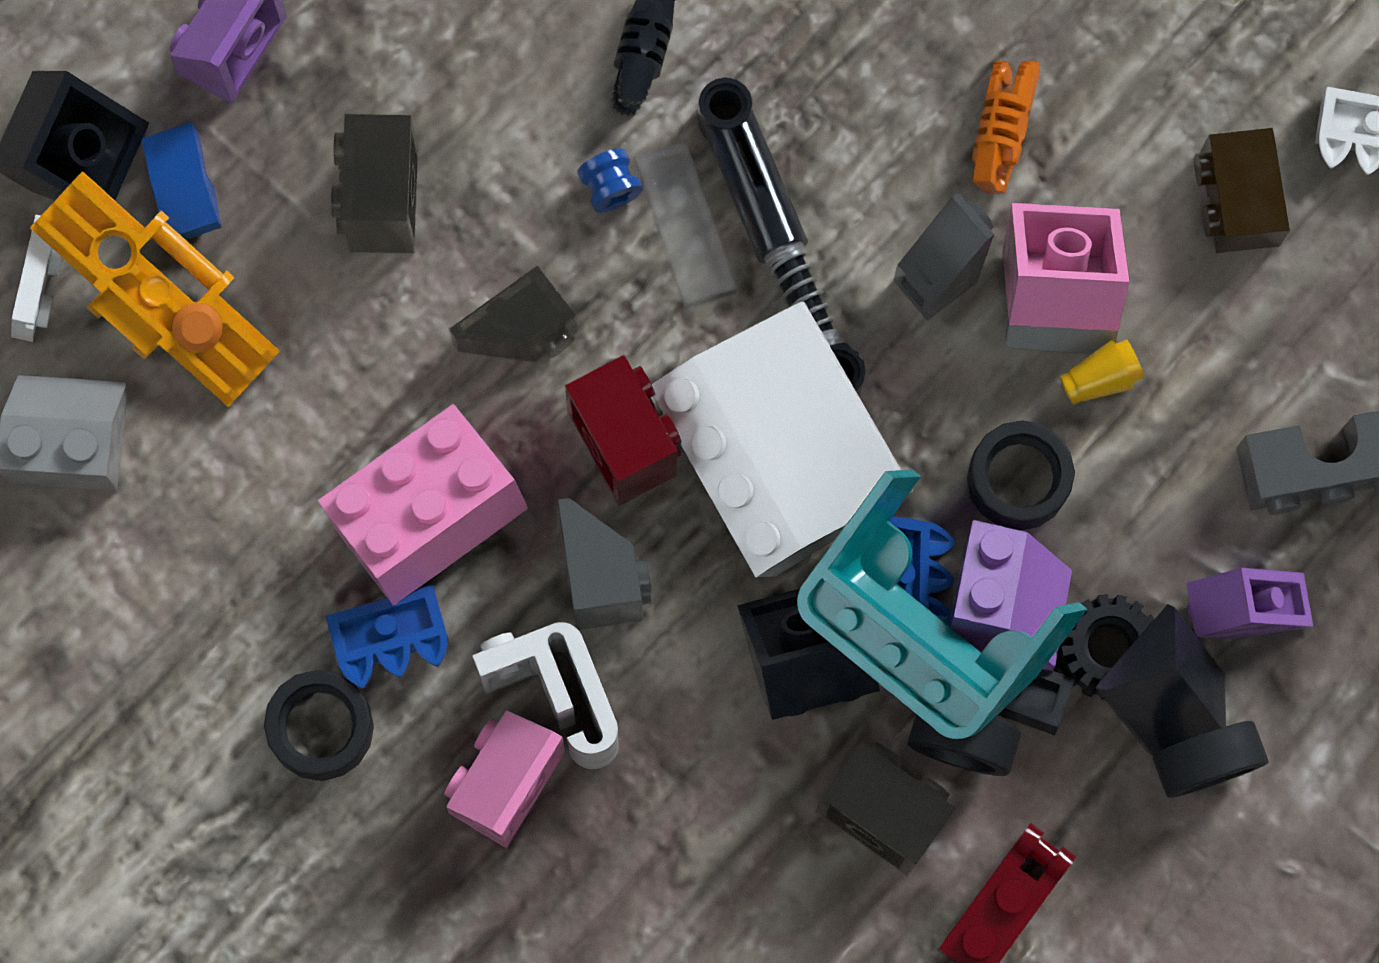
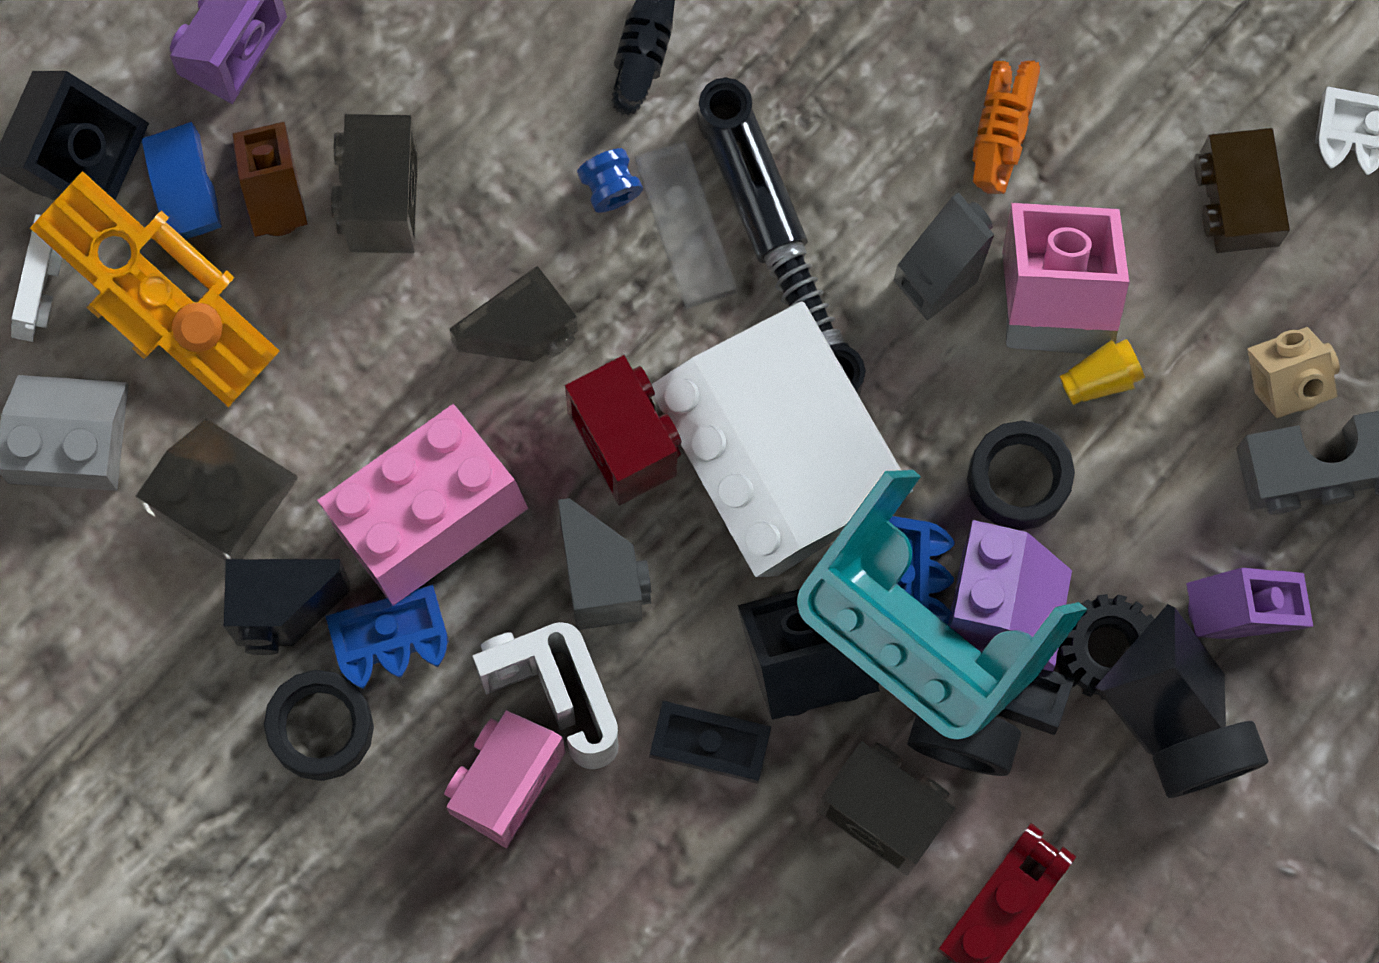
none -> clear smoke slope [136,418,298,561]
none -> black slope [223,559,350,655]
none -> reddish brown slope [232,121,308,237]
none -> black plate [649,701,772,784]
none -> tan brick [1247,327,1340,419]

